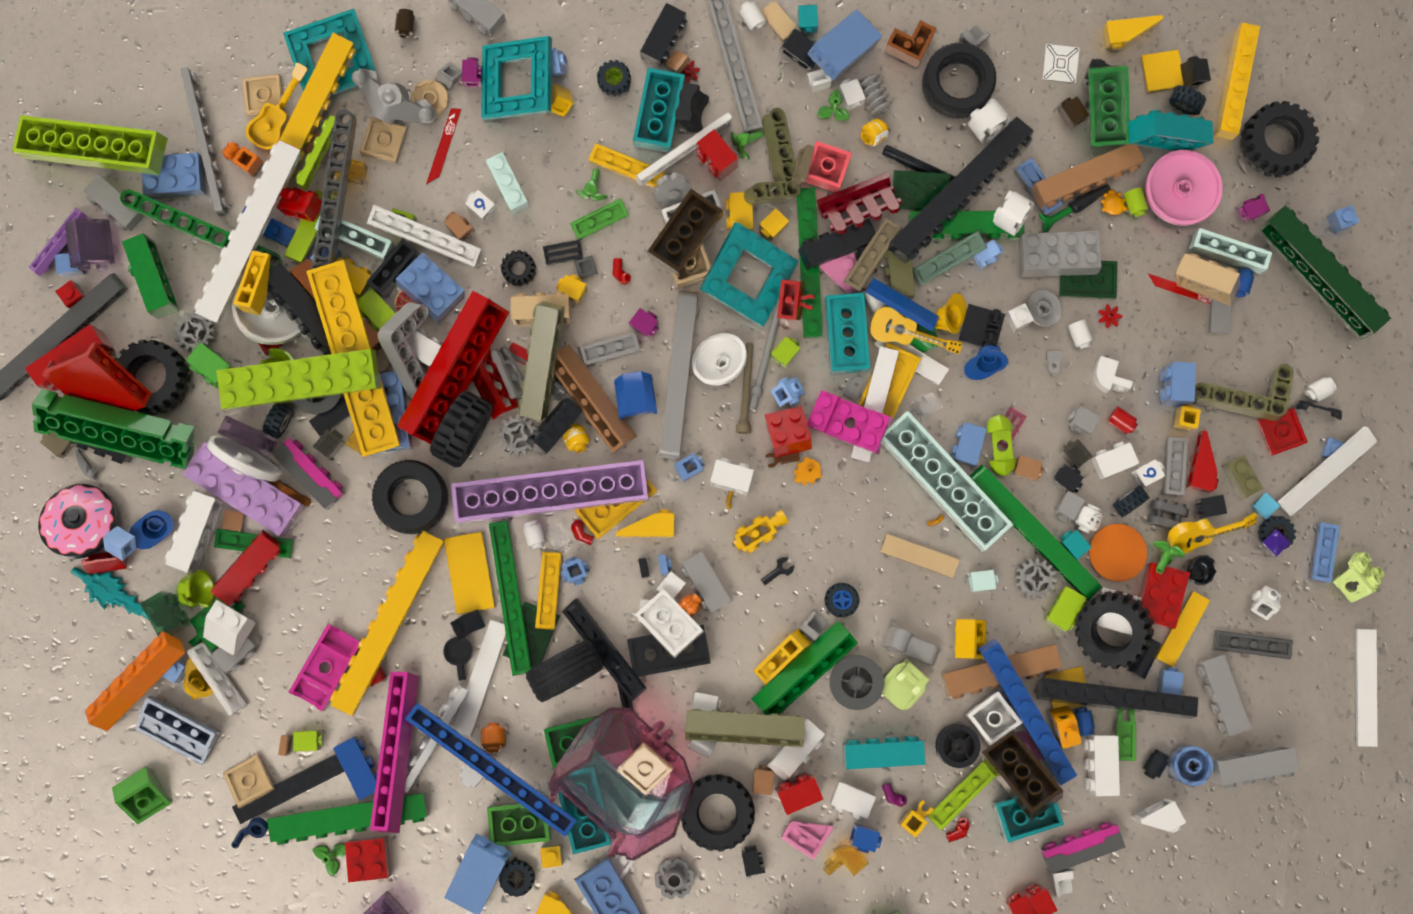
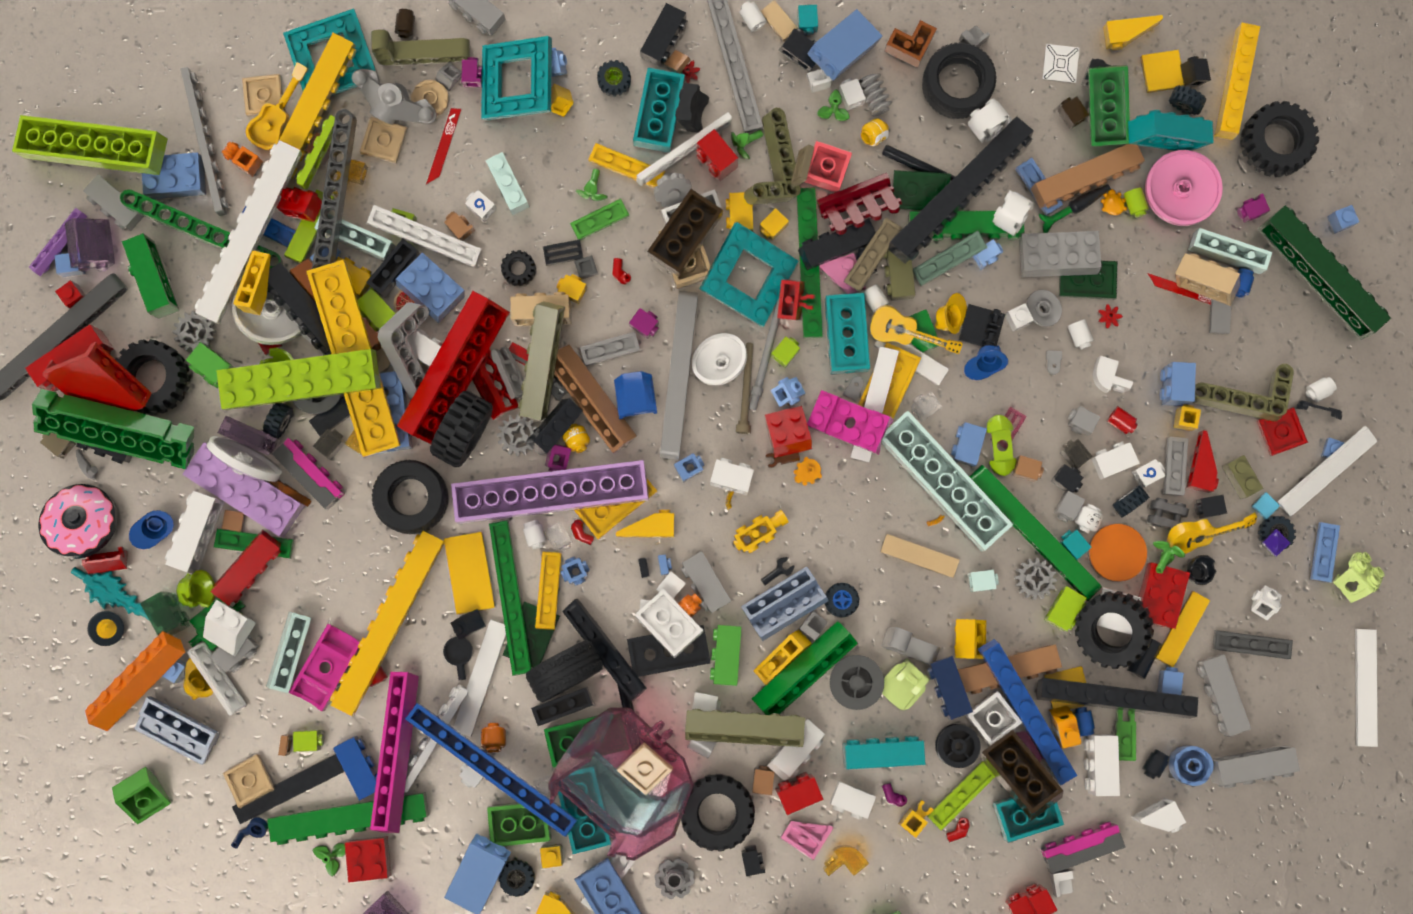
light blue brick [103,526,136,561] -> none
blue brick [849,823,882,853] -> none
blue tile [866,278,939,331] -> none
none -> black wheel [87,611,124,646]
none -> light aqua brick [266,612,311,693]
none -> olive beam [371,30,470,65]
none -> black brick [531,686,594,726]
none -> magenta brick [545,444,571,471]
none -> bright green brick [710,625,741,686]
none -> sand blue brick [741,566,829,641]
none -> dark blue brick [927,656,973,720]

